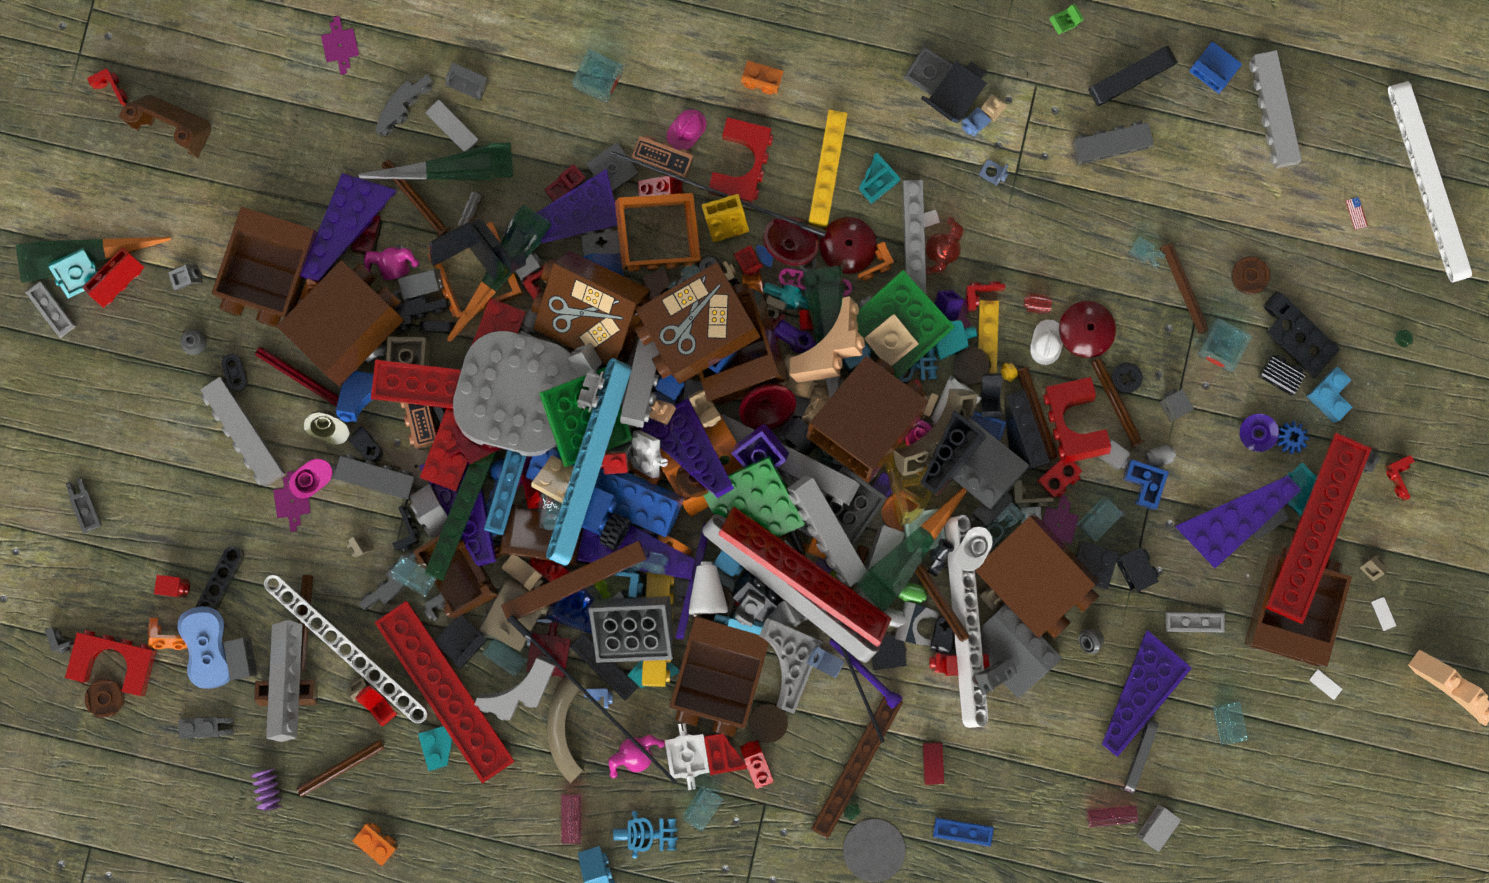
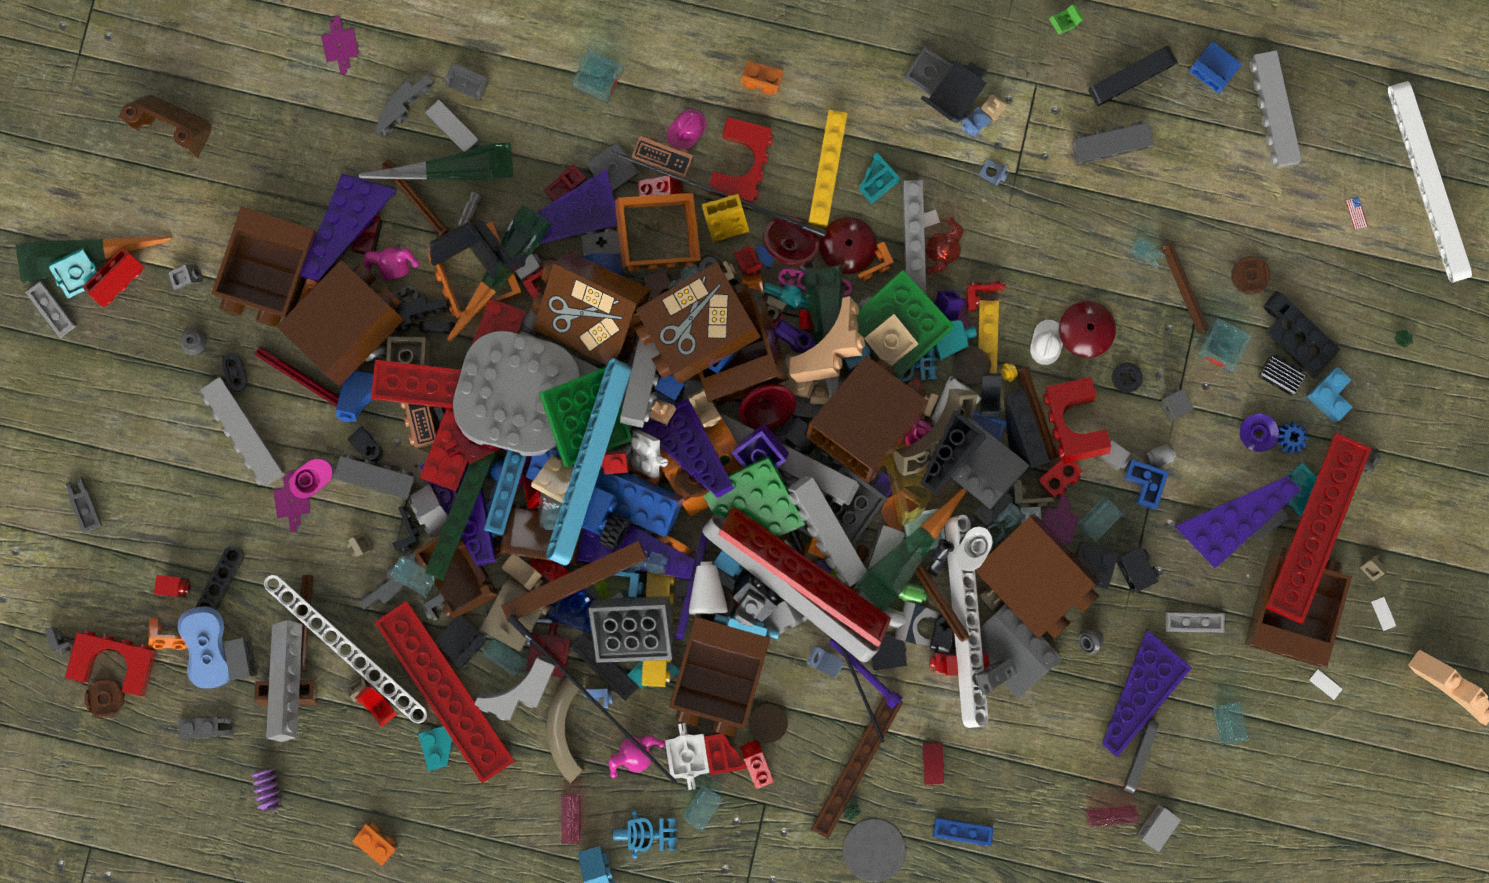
red bracket [87,68,128,106] -> none
reddish brown axle [297,740,384,796] -> none
olive piece [304,409,349,445] -> none
dark grey hinge [398,269,443,299] -> none
light grey brick [568,343,602,376] -> none
light grey hinge [577,369,605,412] -> none
light grey plate [759,618,822,714] -> none
tan bracket [801,398,826,425] -> none
clear red brick [1023,293,1052,314] -> none
reddish brown axle [1091,358,1145,448] -> none
red bracket [1386,455,1415,500] -> none

